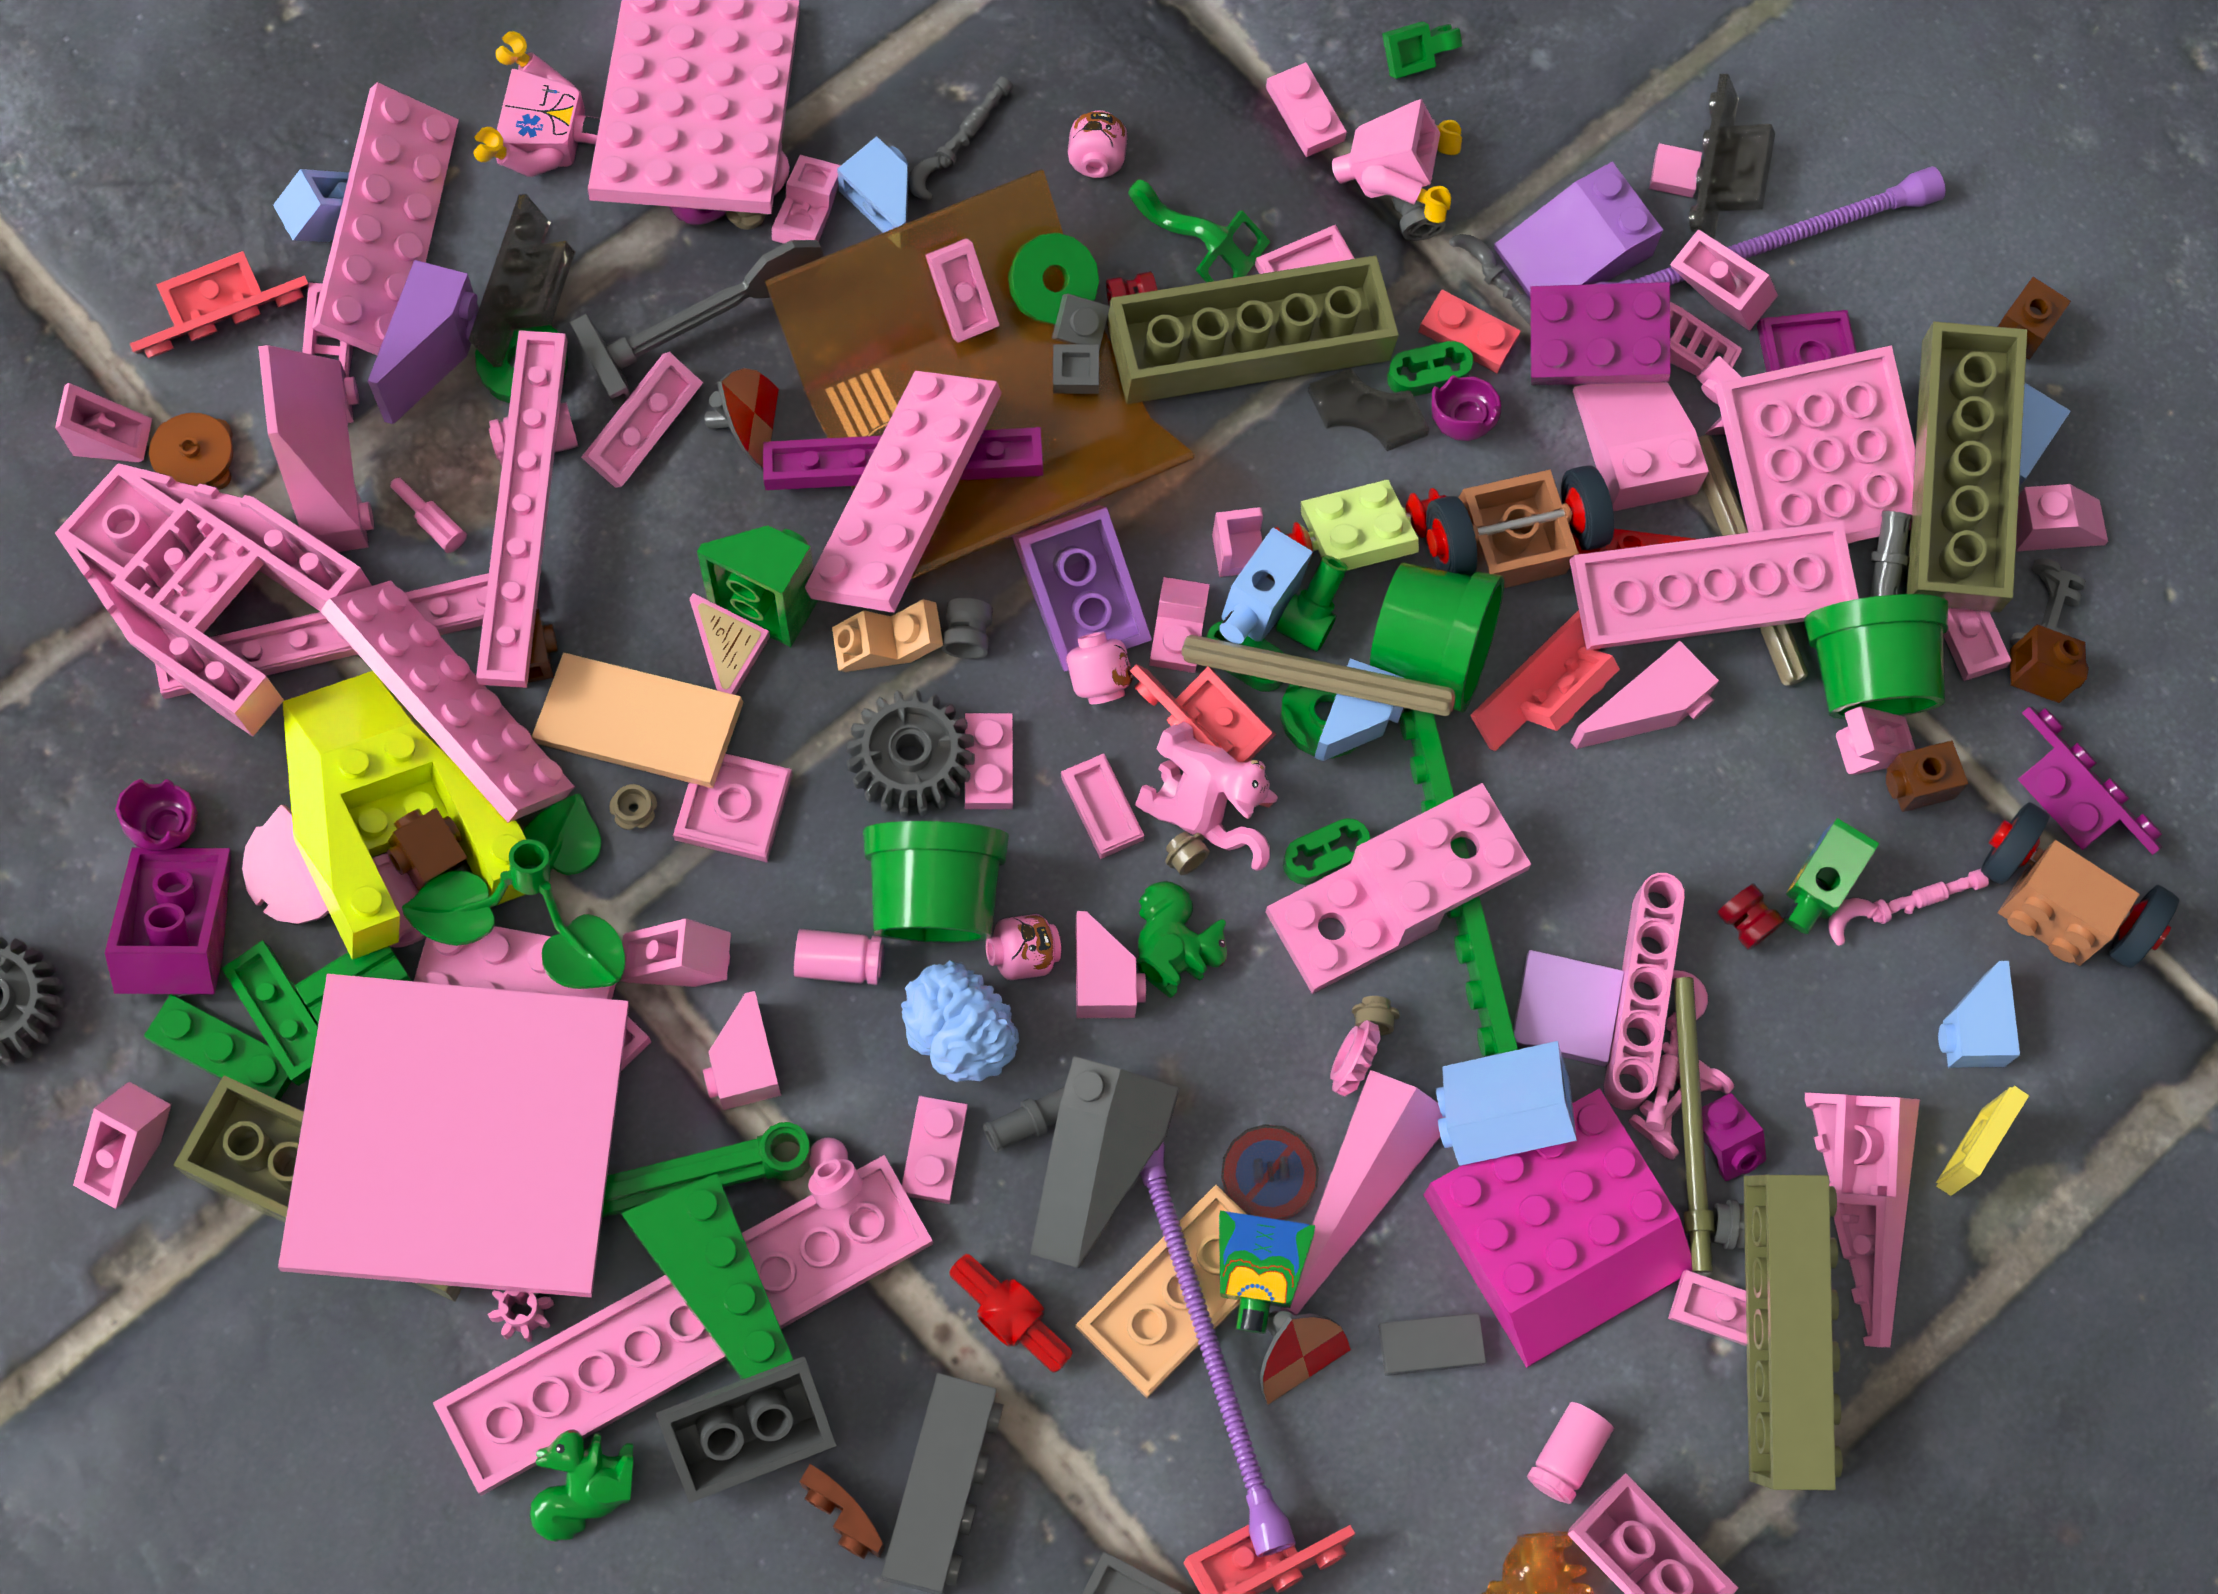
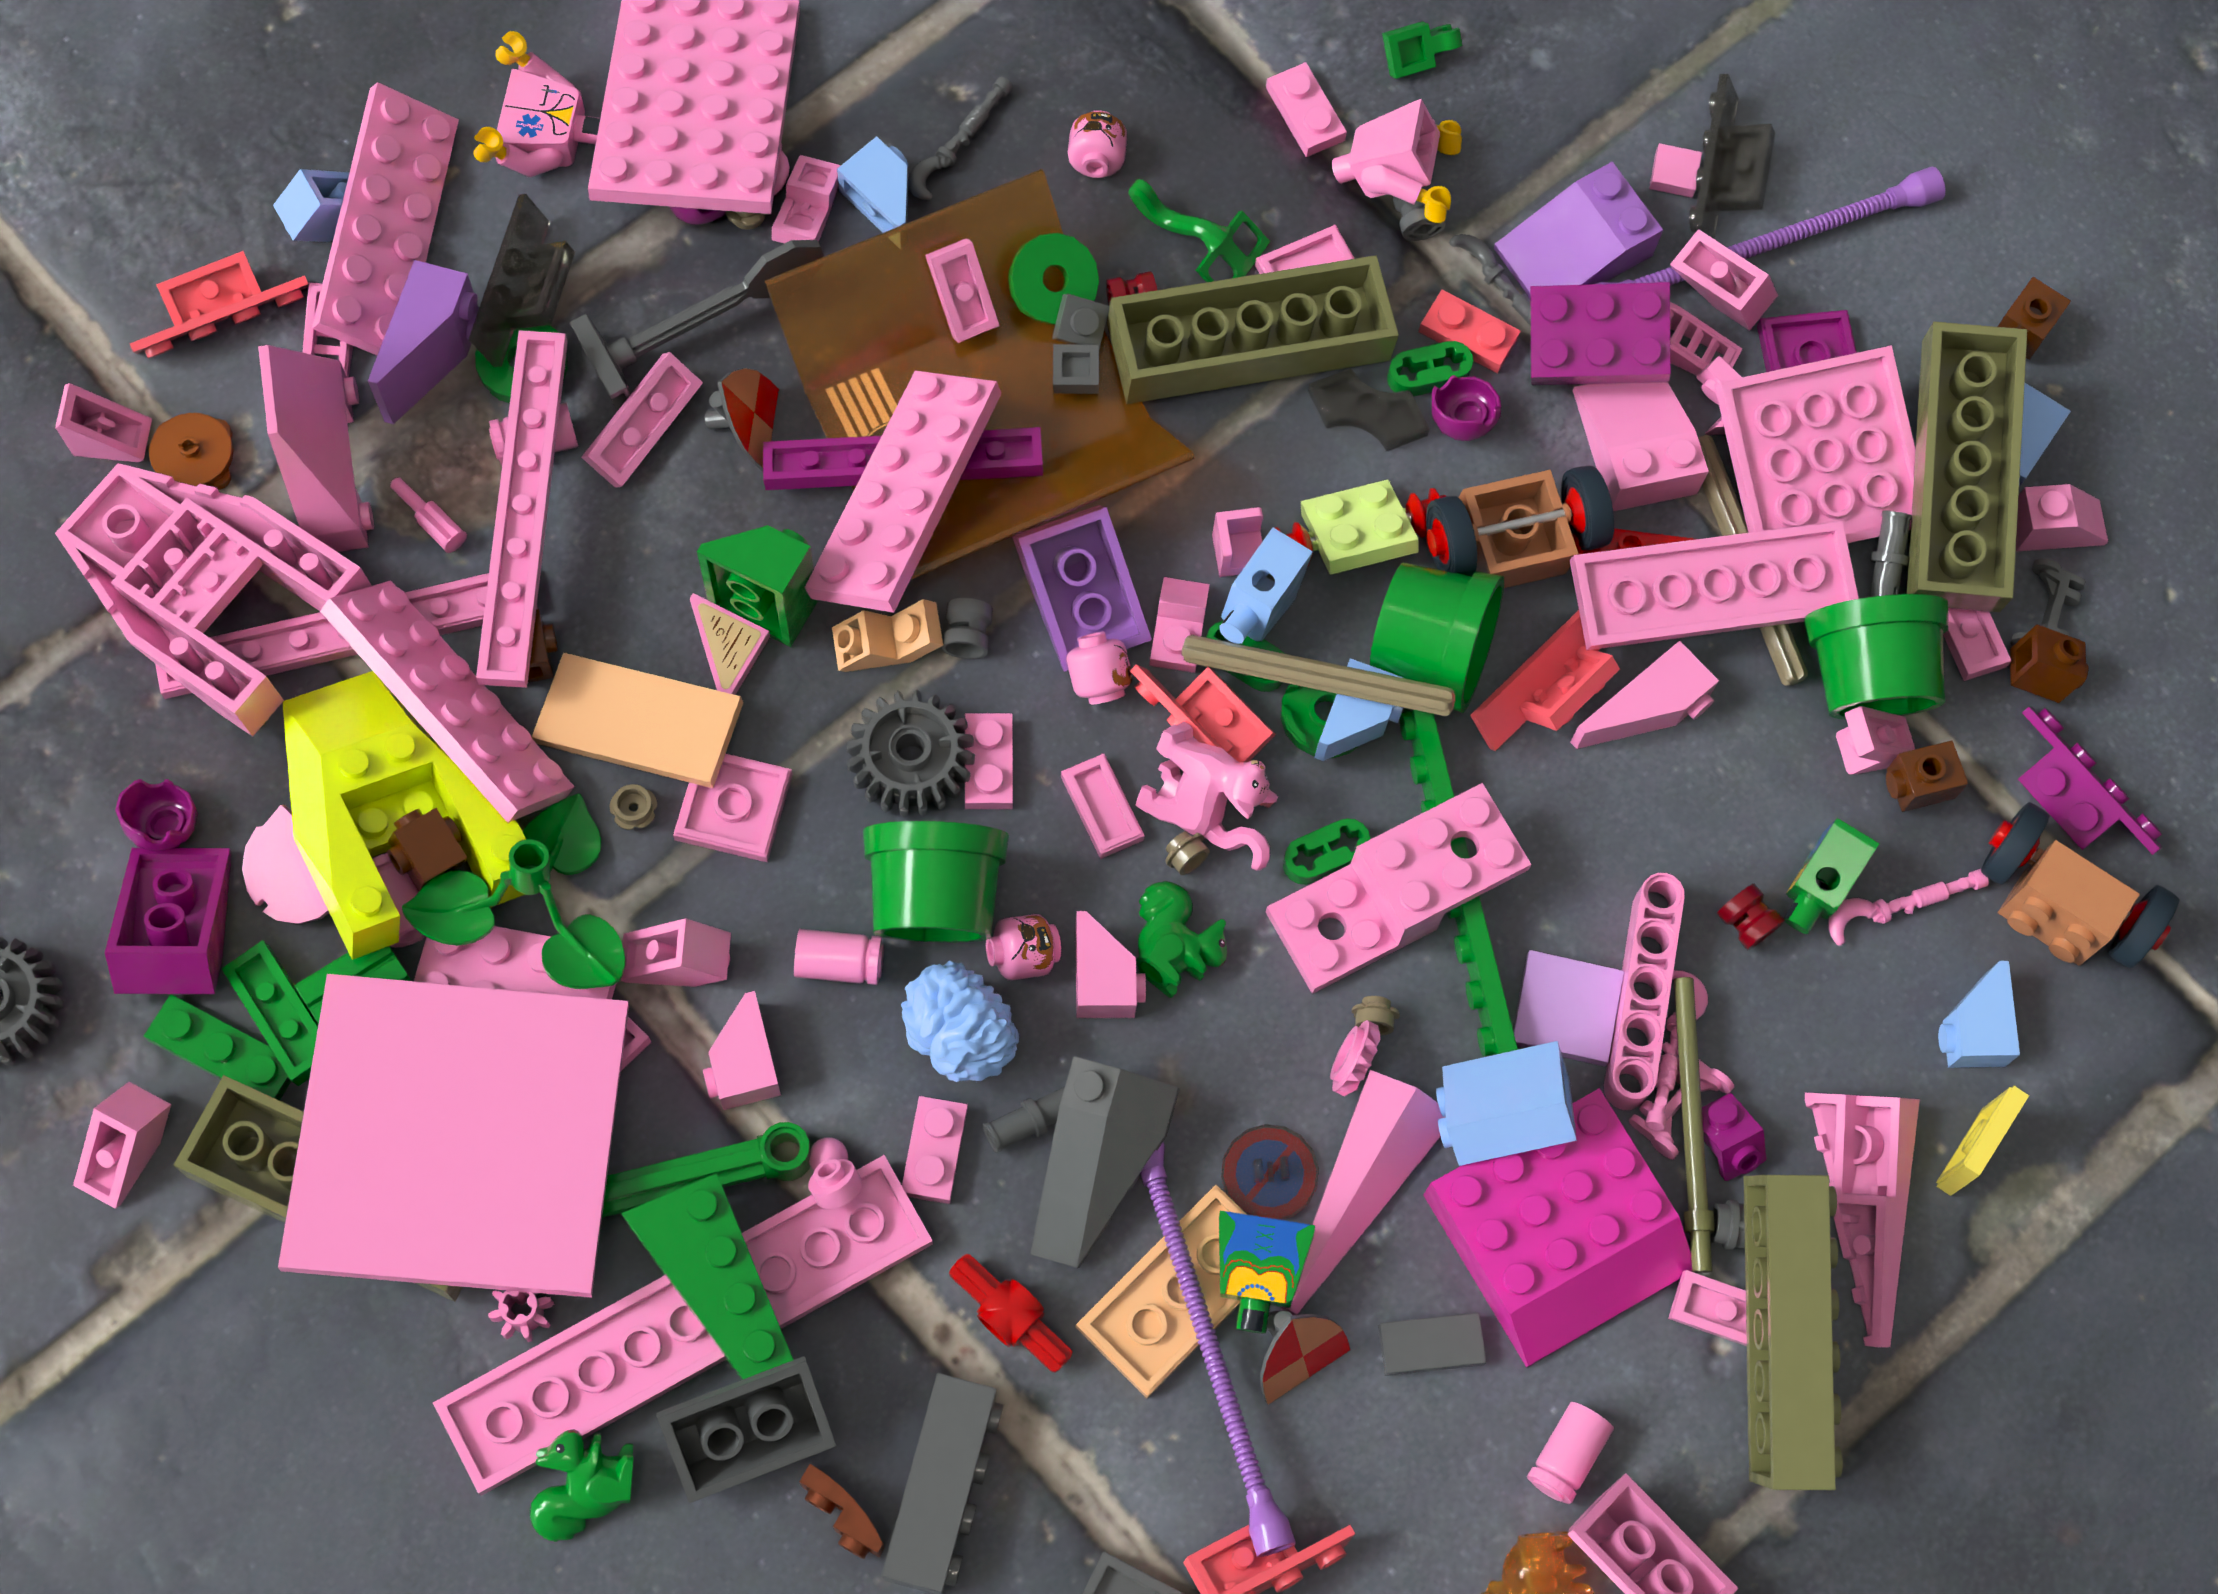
green pin [1276,555,1348,652] -> none

